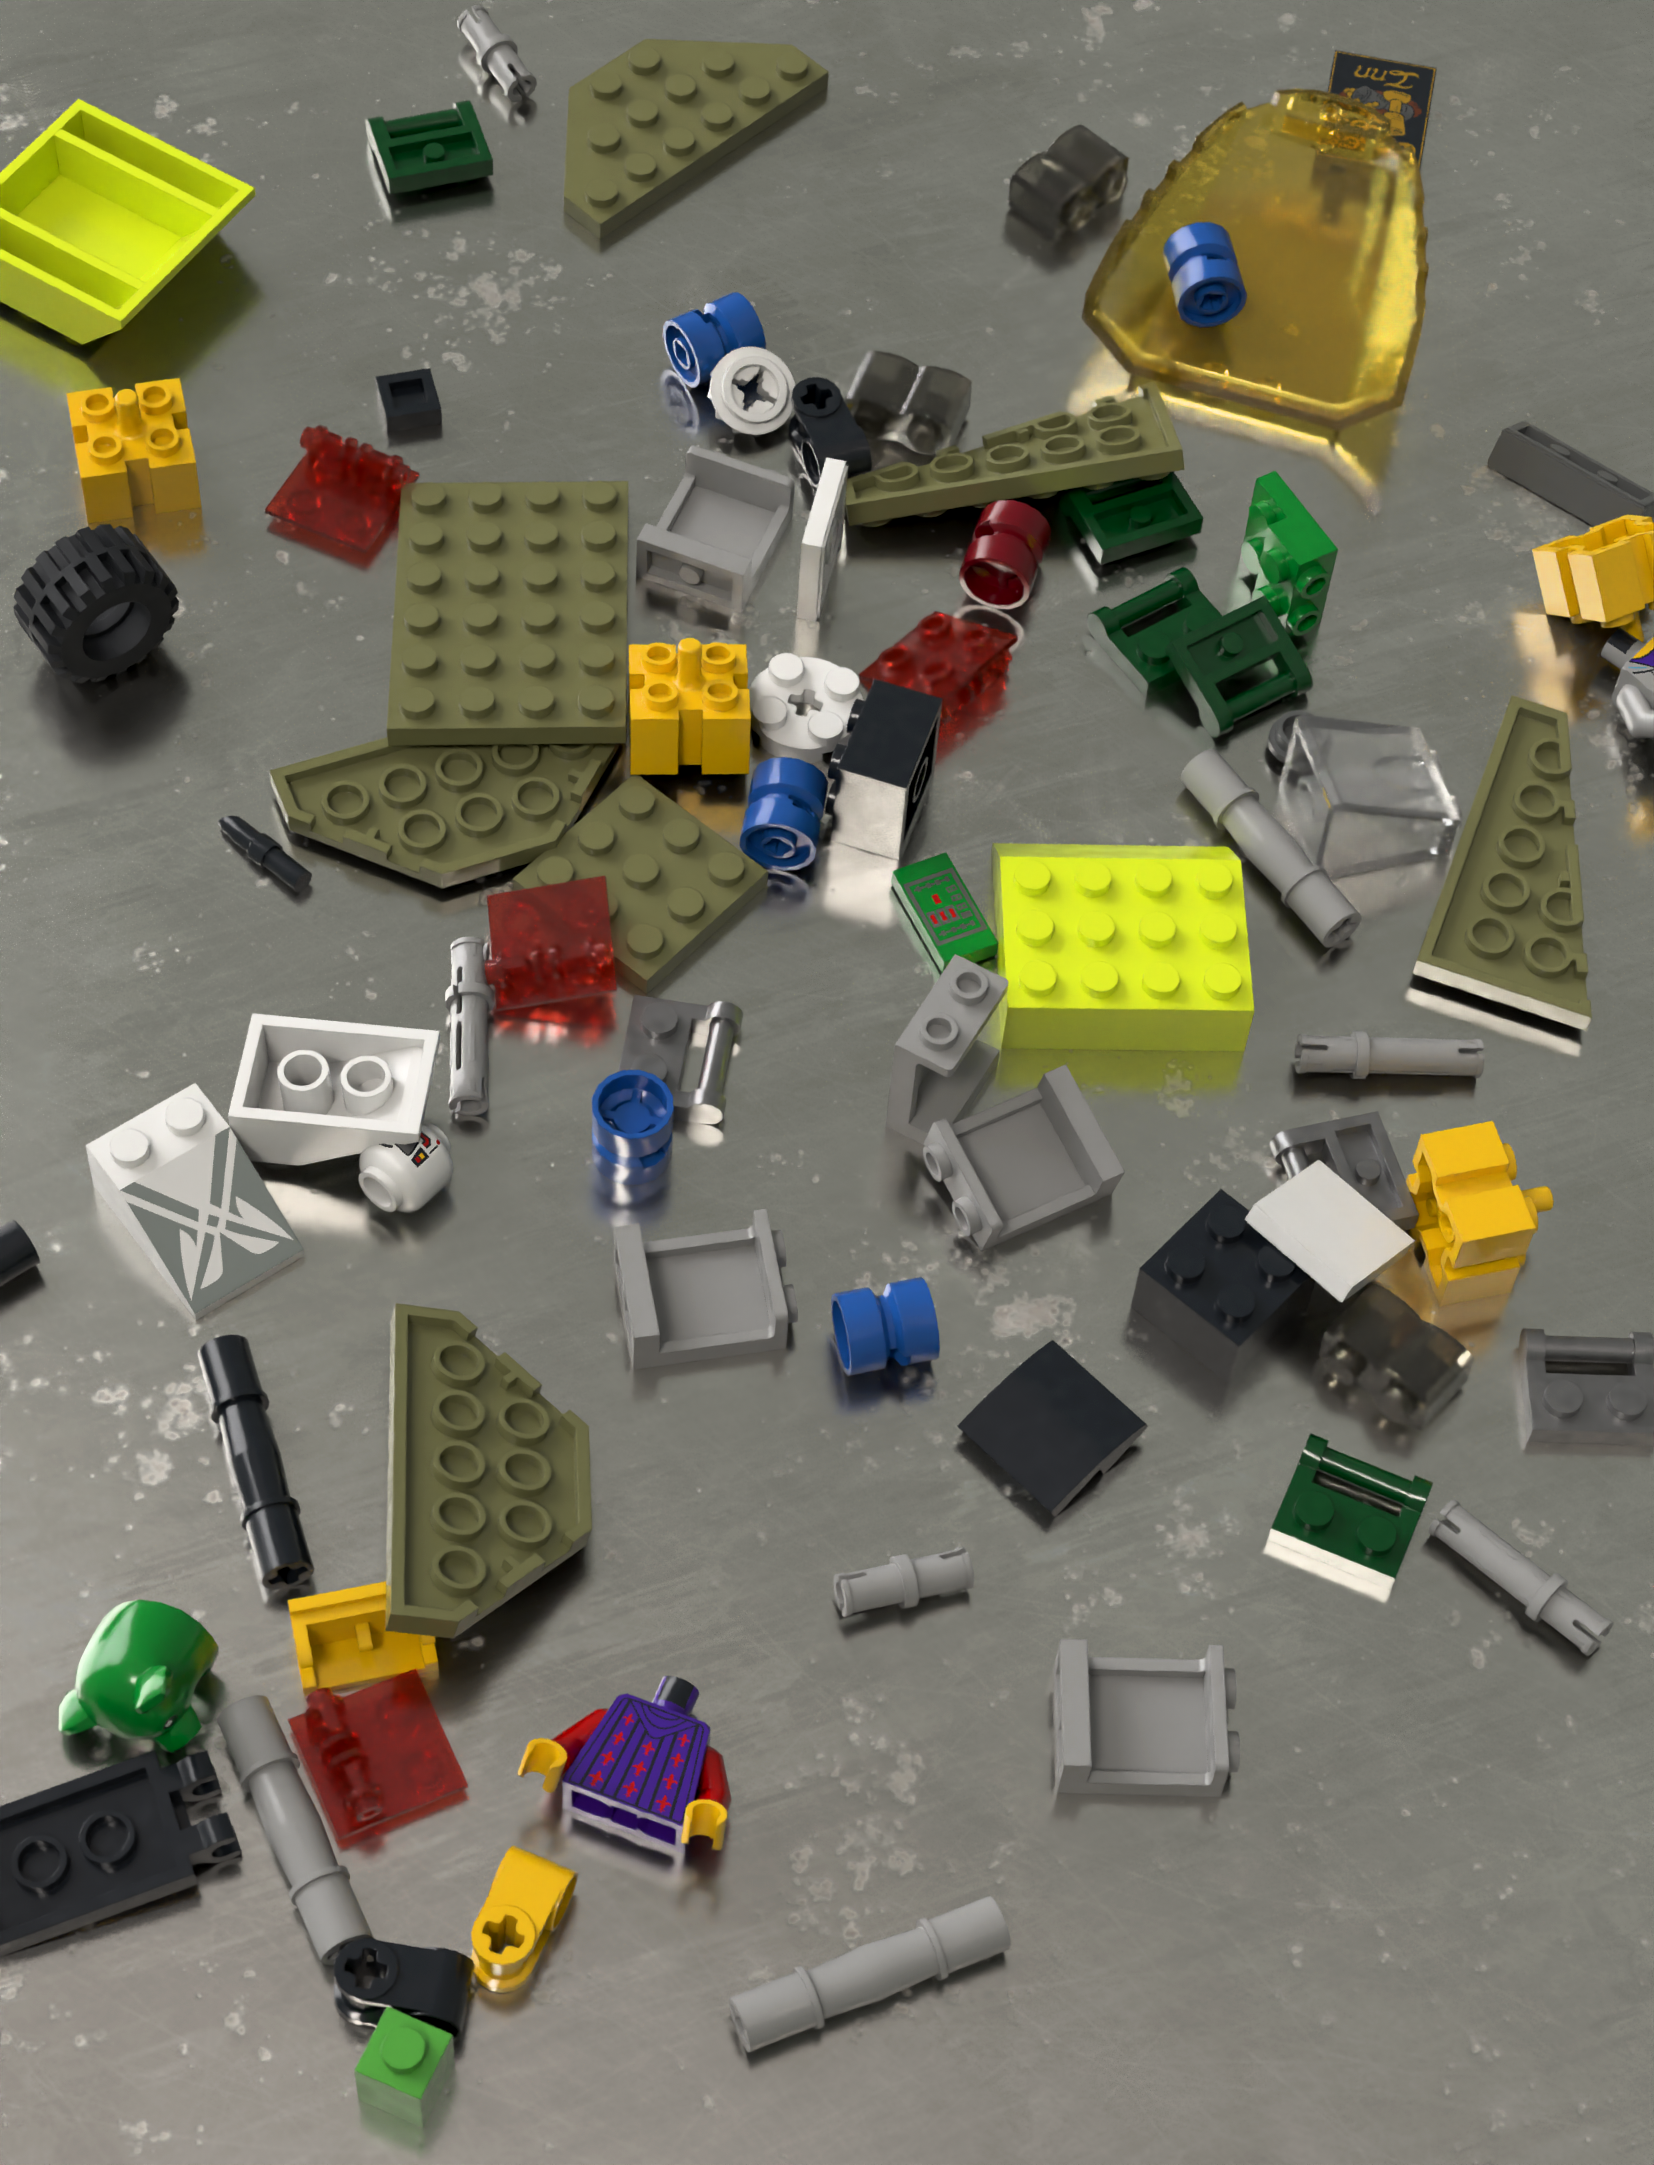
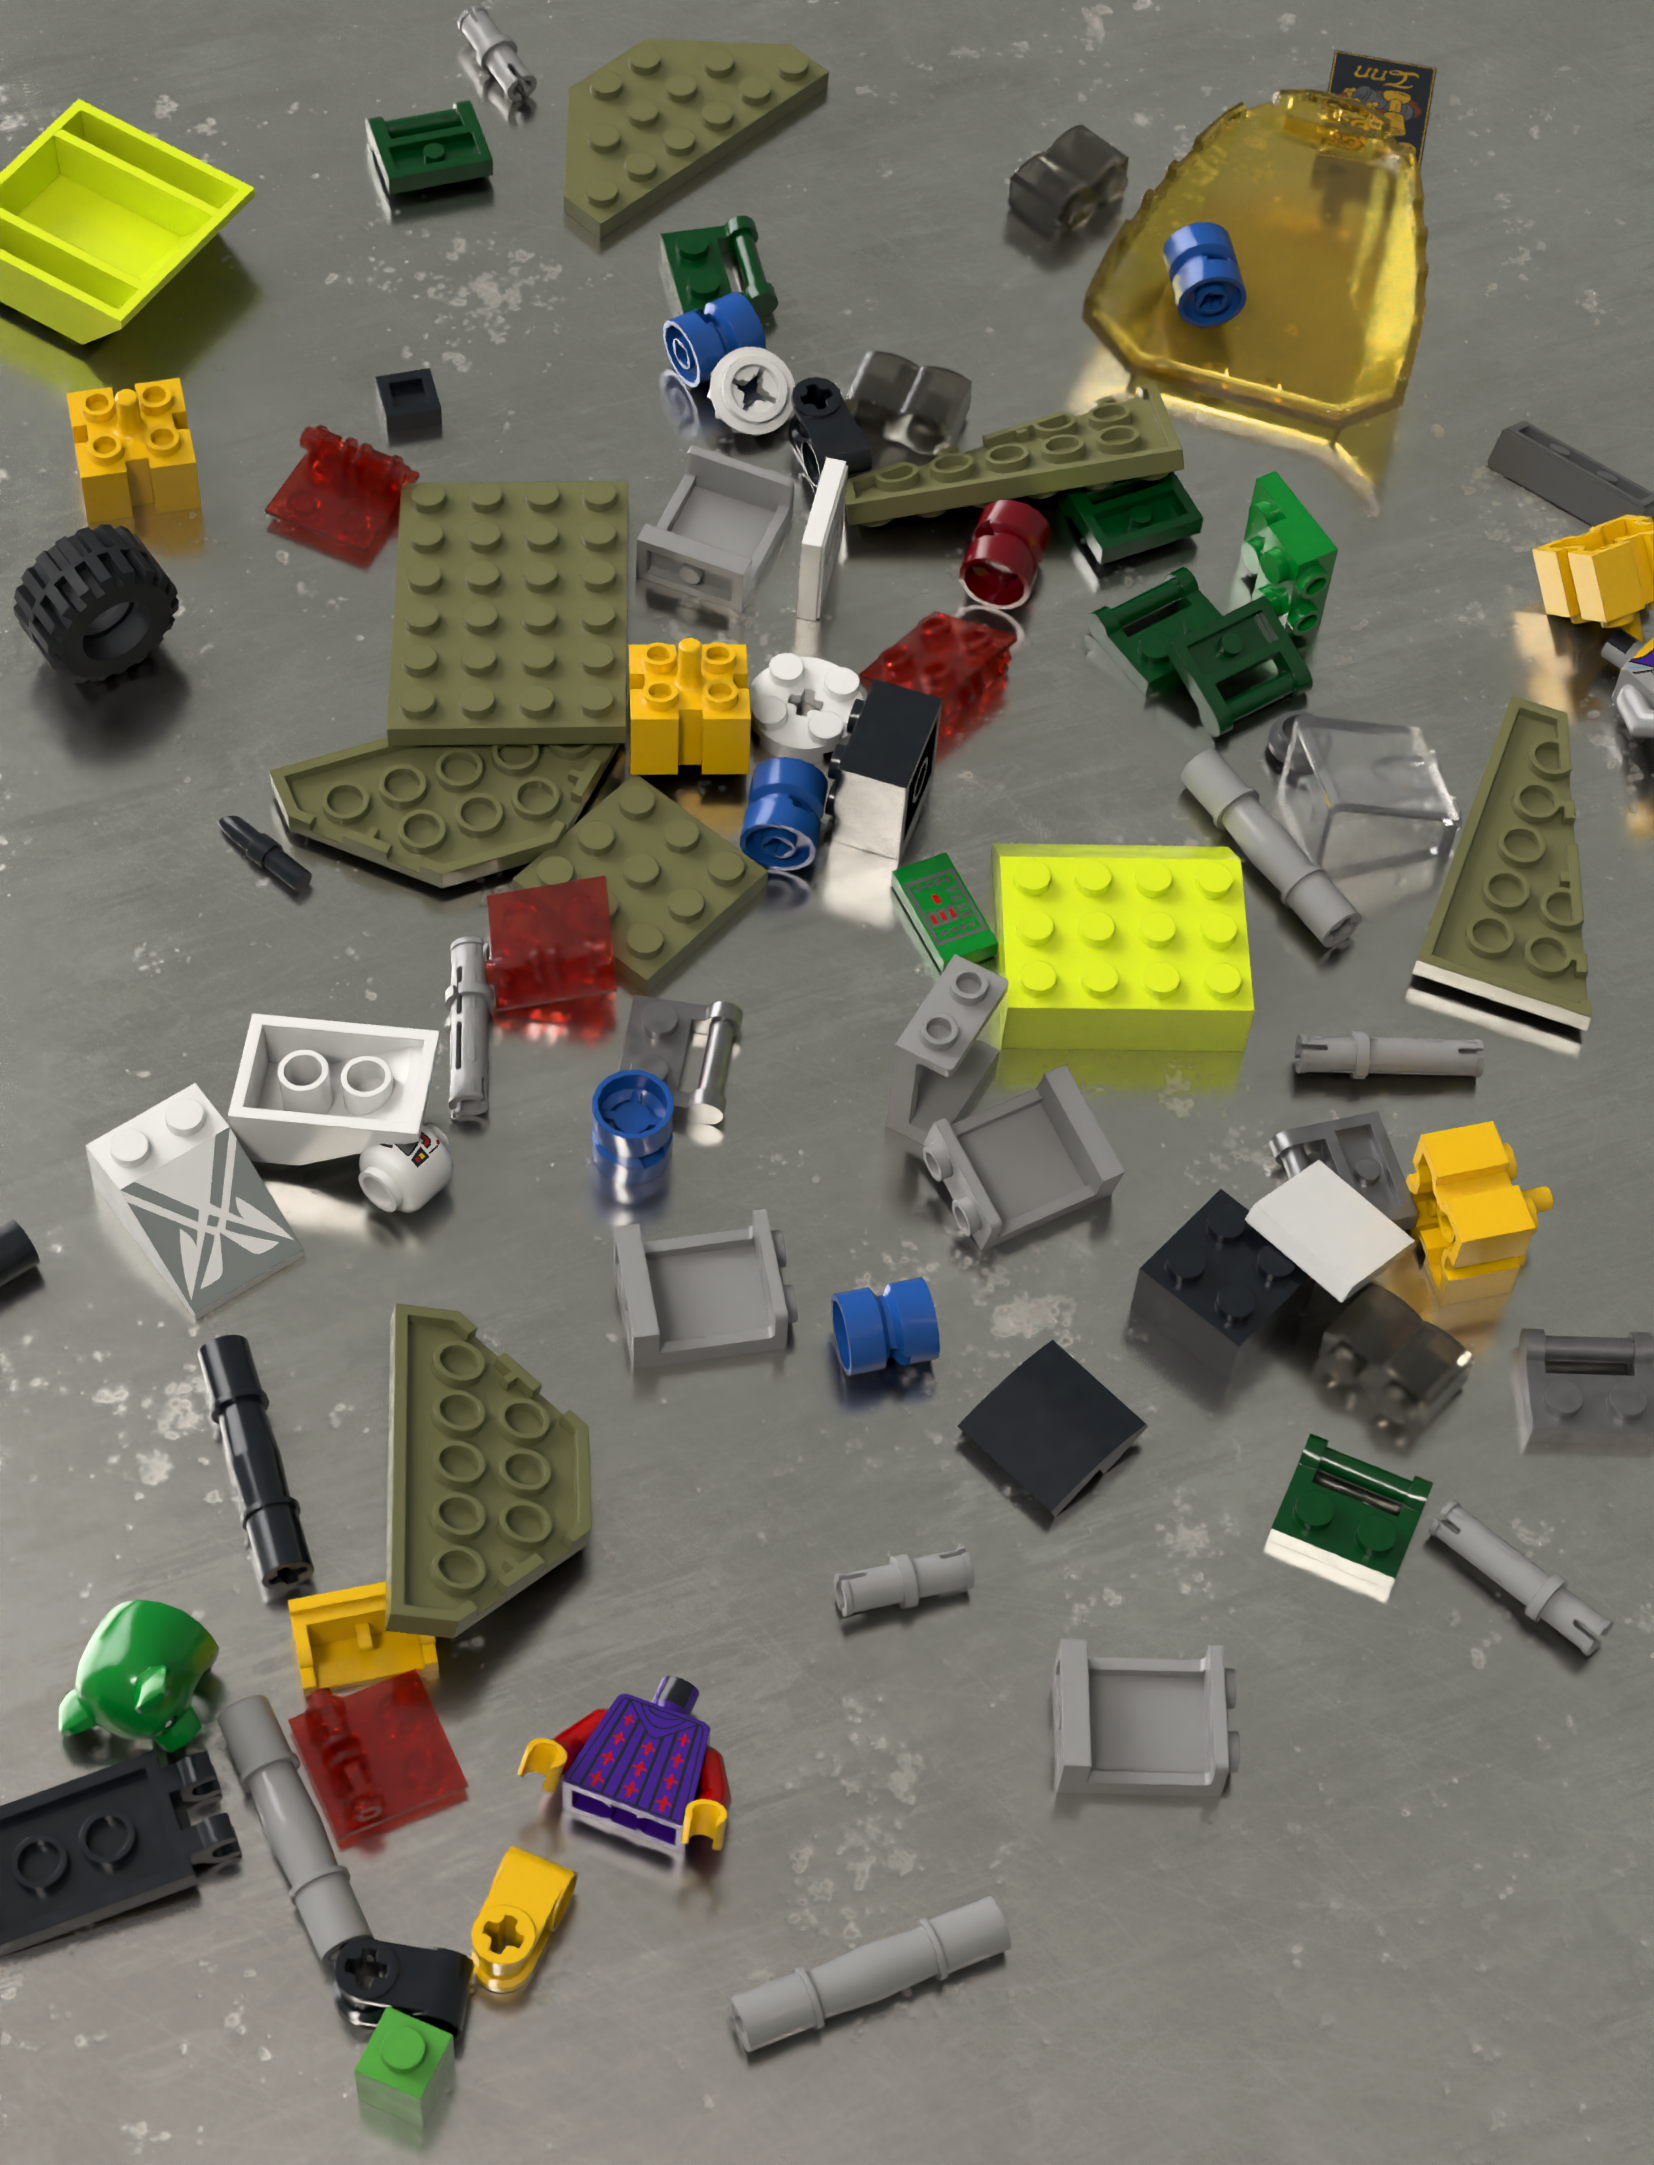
none -> dark green plate [660,216,778,317]

